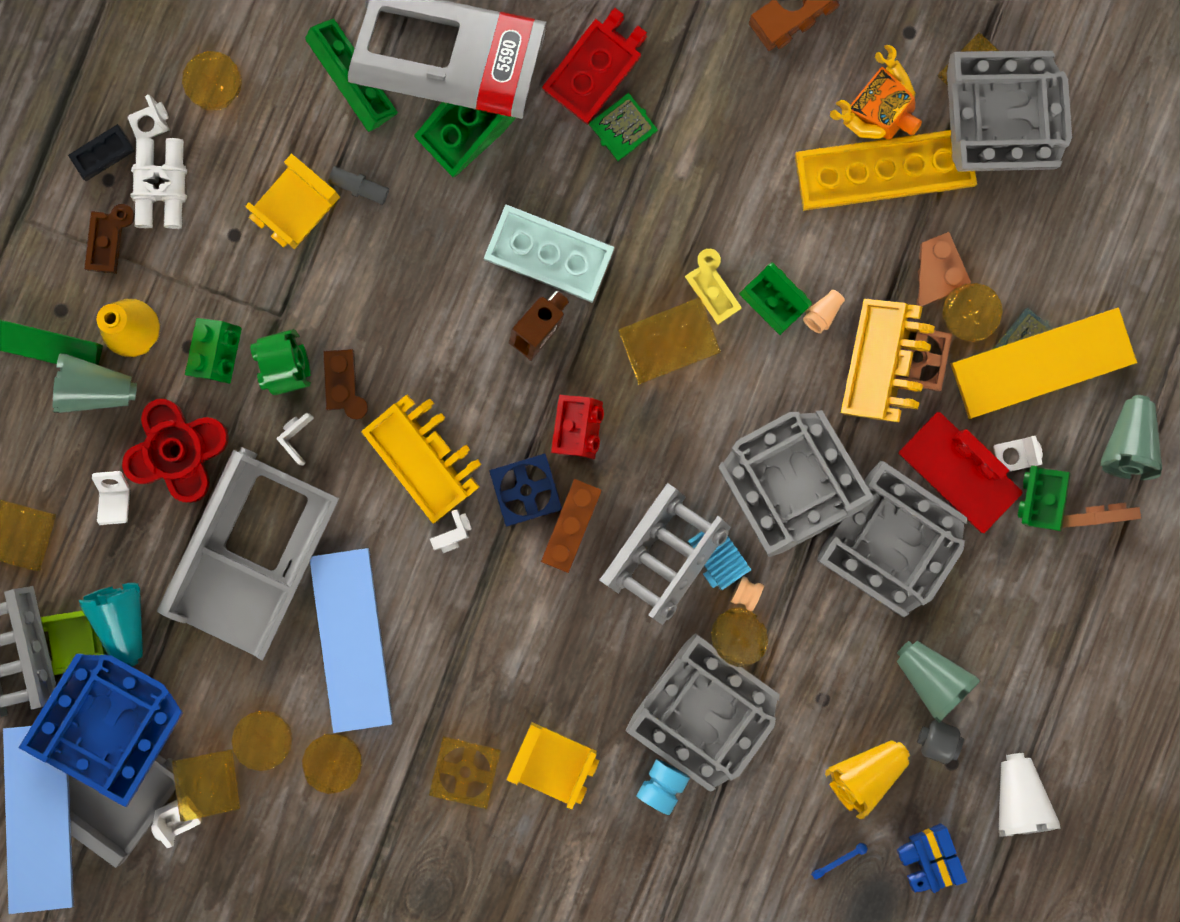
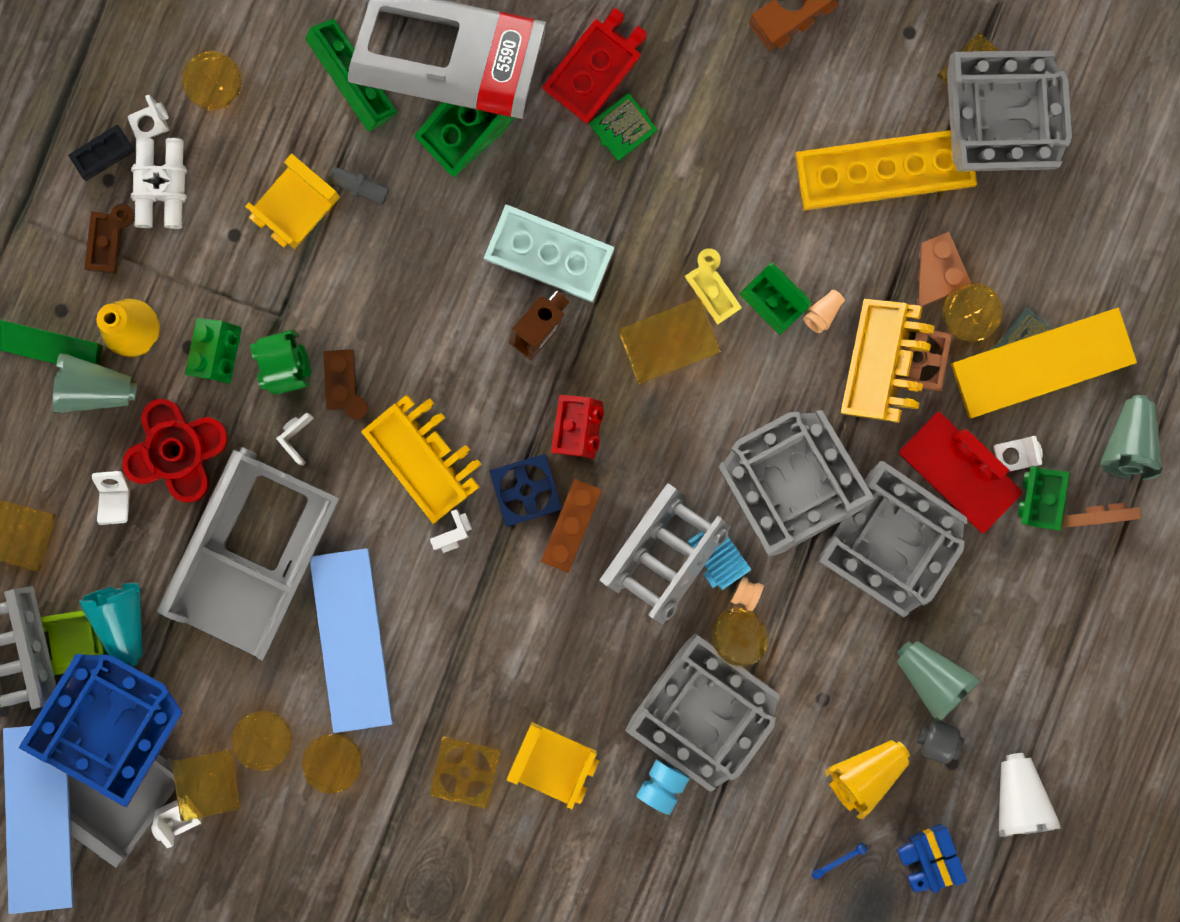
torso [830,45,922,139] -> none

